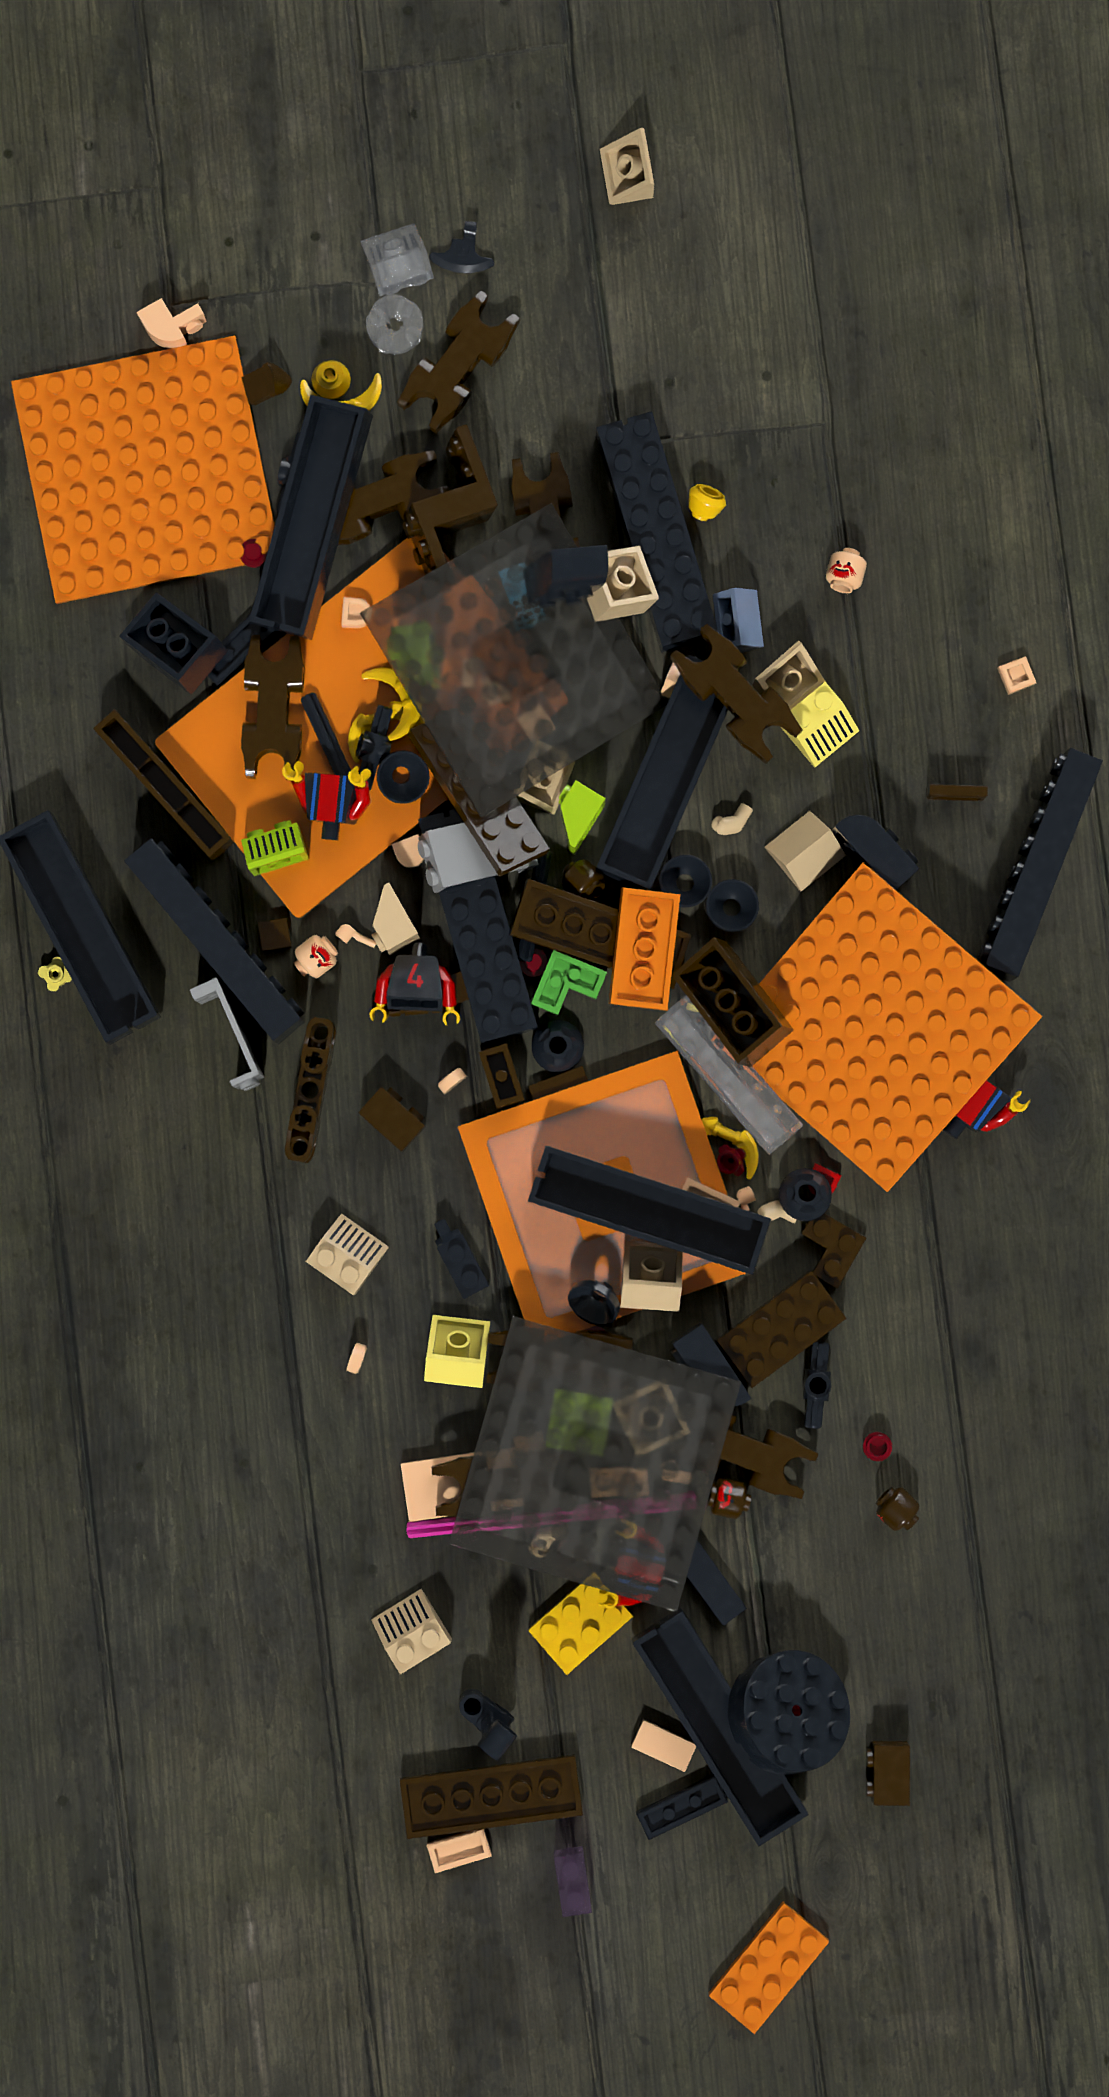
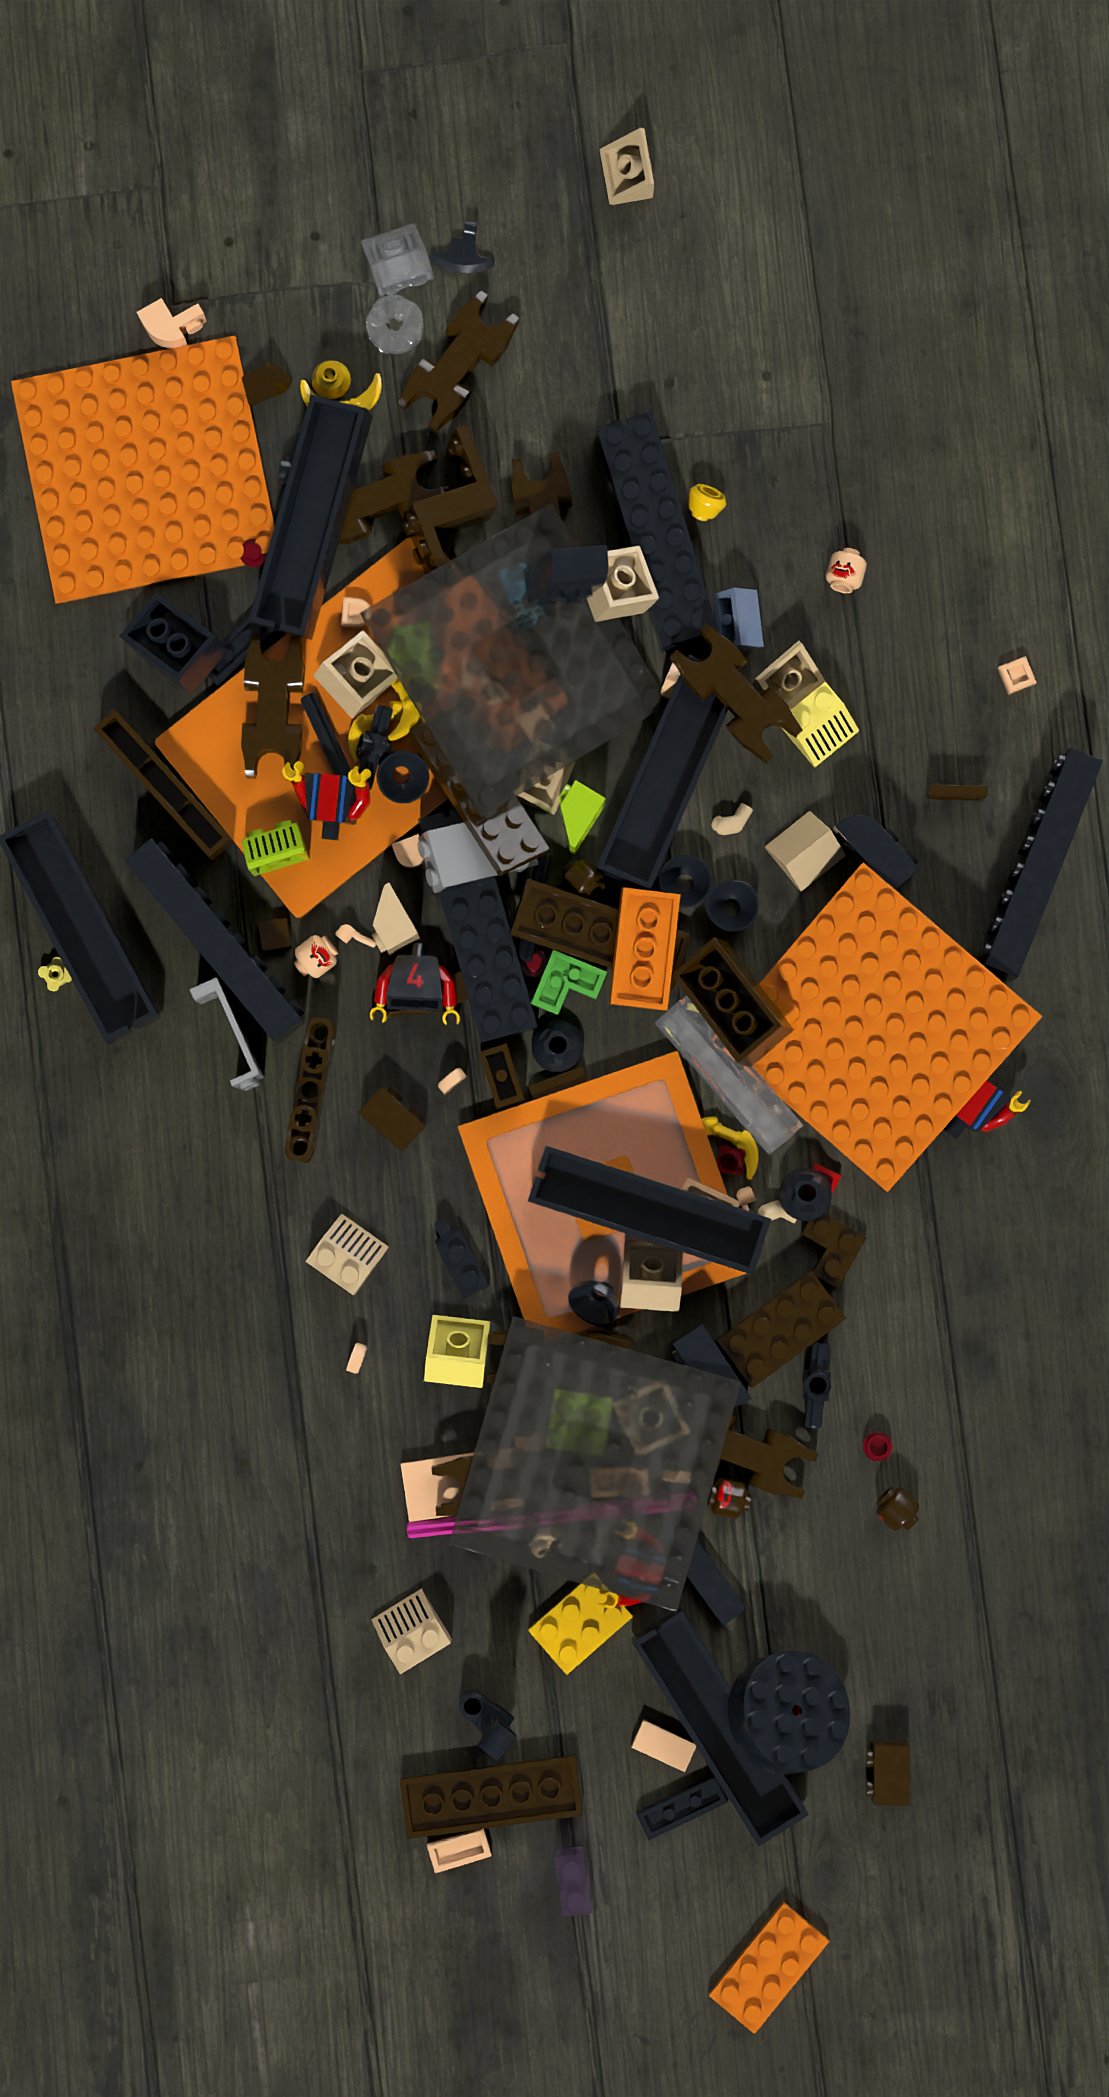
none -> tan slope [314,631,402,719]

